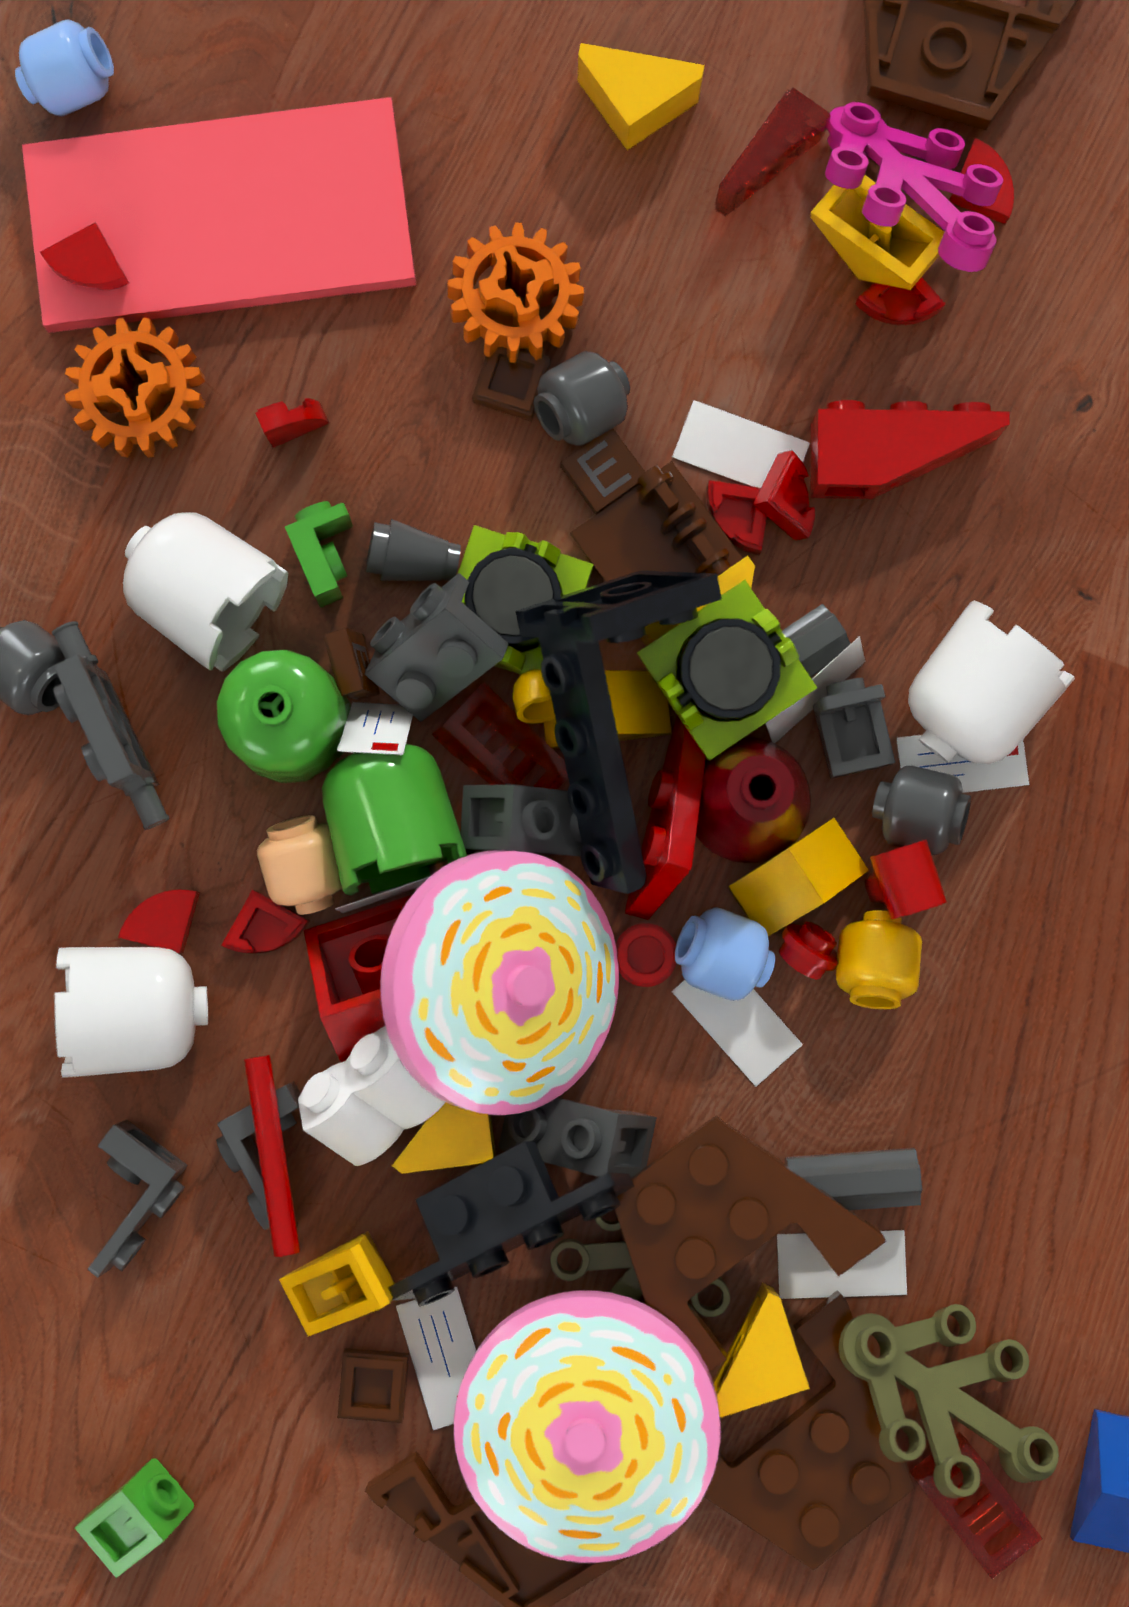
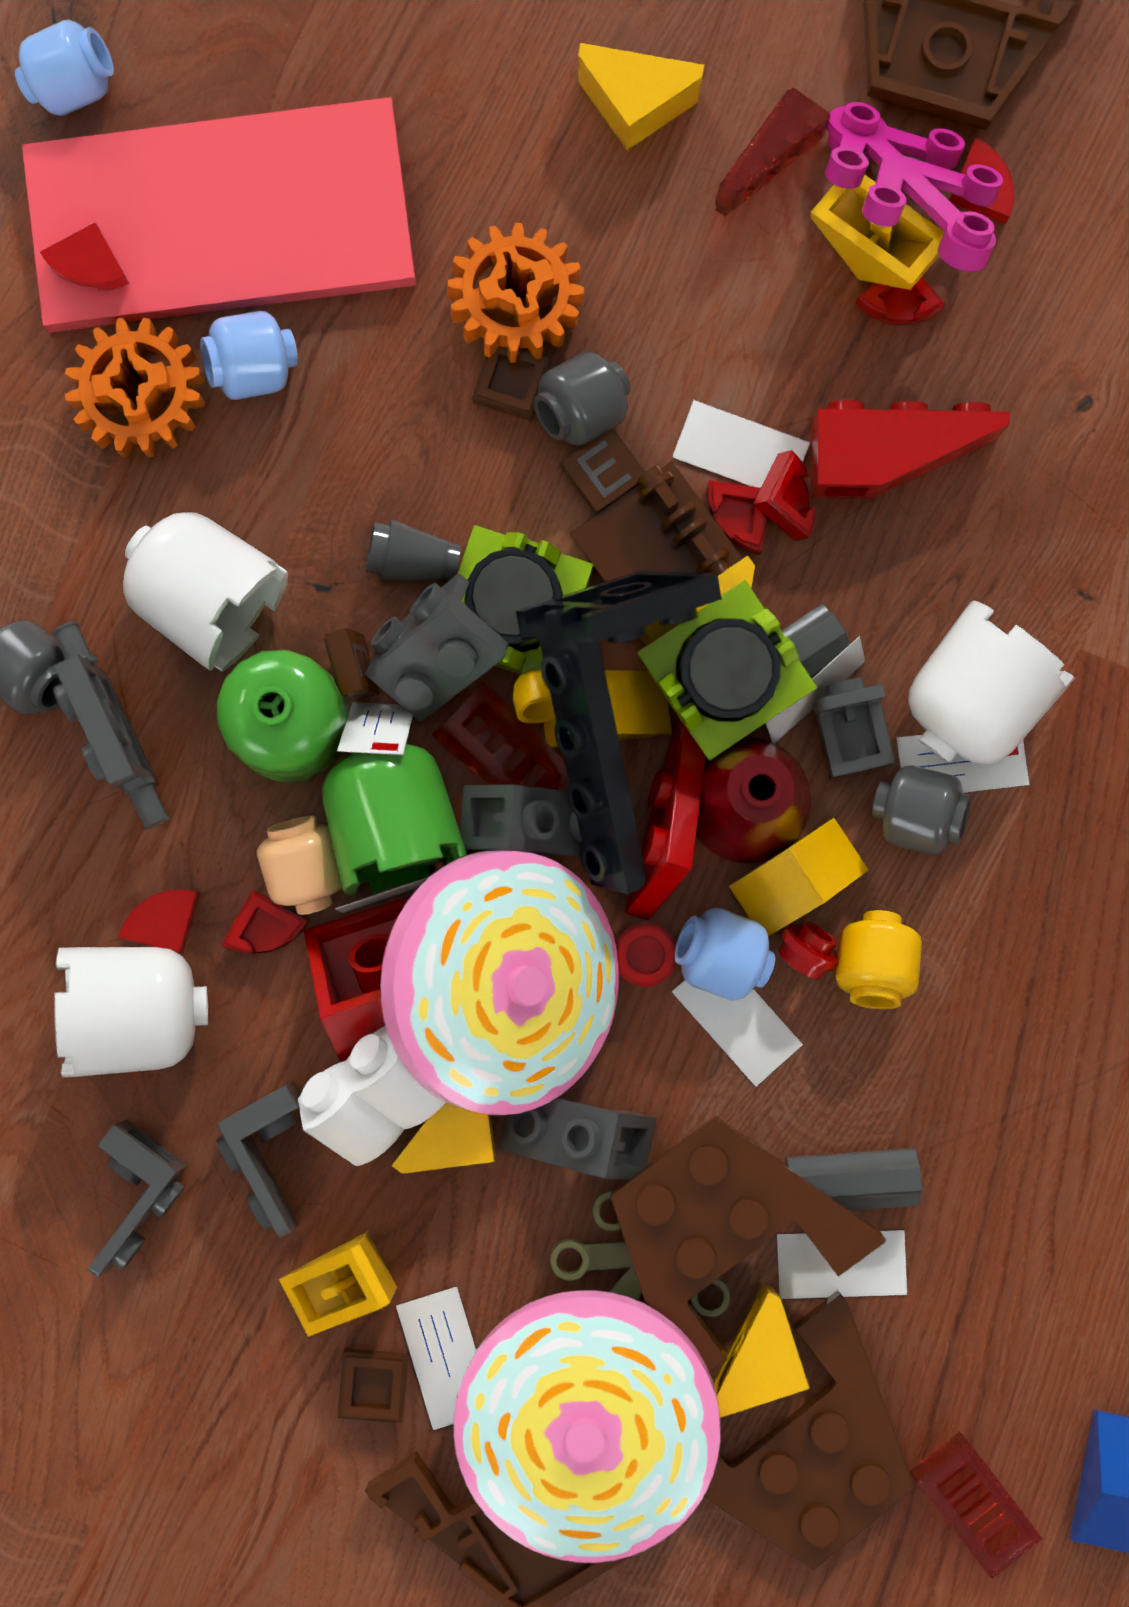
bright green bracket [75,1458,194,1578] -> none
red bar [244,1055,300,1257] -> none
red tile [255,398,329,448] -> none
bright green bracket [285,501,353,608] -> none
black bracket [388,1141,634,1306] -> none
olive plant [839,1304,1059,1498] -> none
red piece [864,840,947,920] -> none
none -> light blue head [200,311,298,400]

